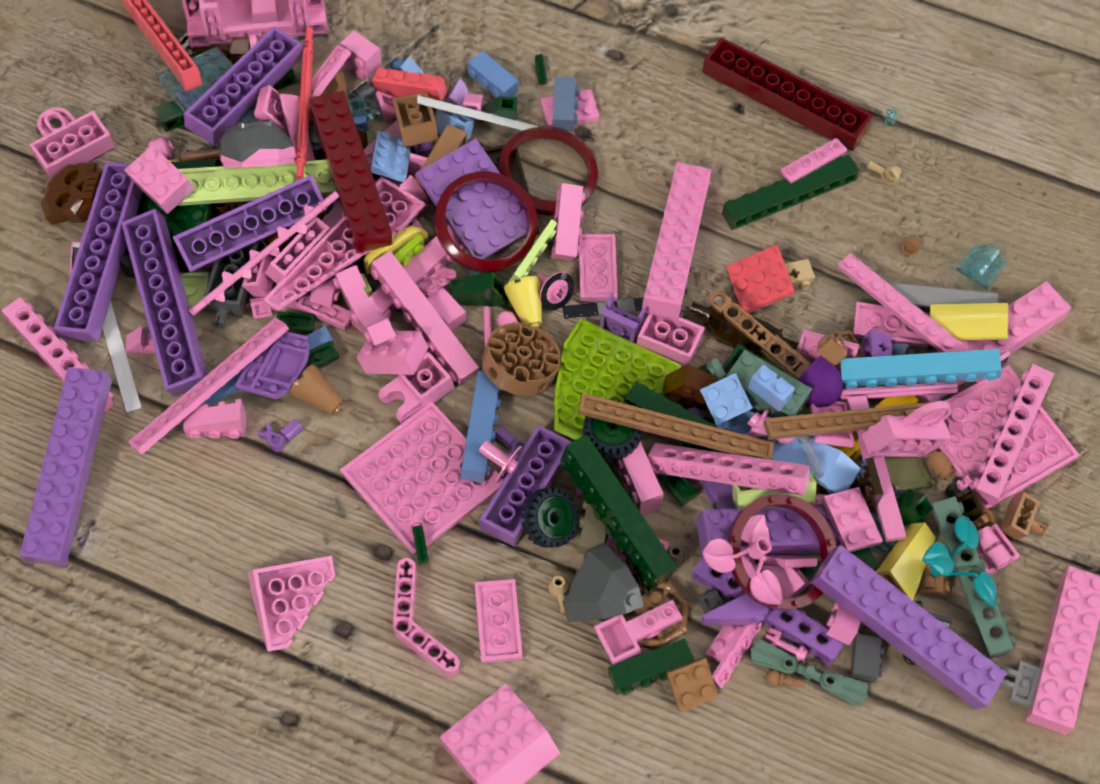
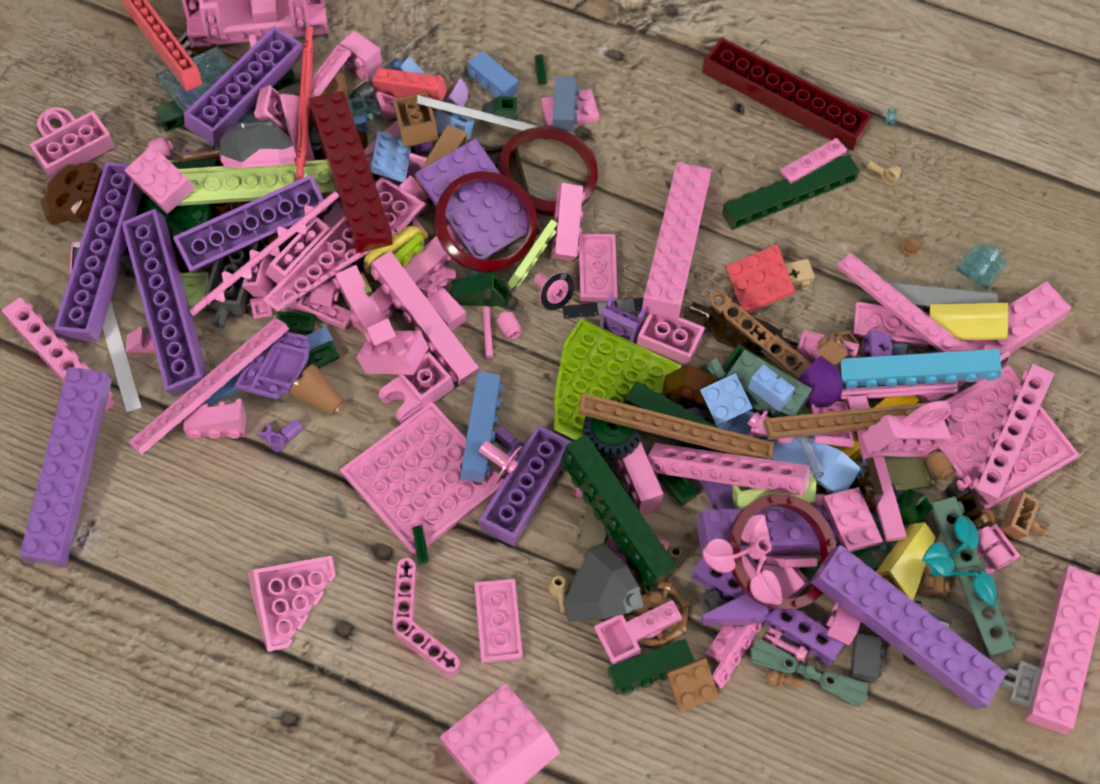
reddish brown brick [219,37,251,65] -> none
bright pink brick [463,93,483,120] -> none
medium nougat brick [482,322,561,397] -> none
light yellow cone [504,276,542,328] -> none
wheel [521,488,580,548] -> none

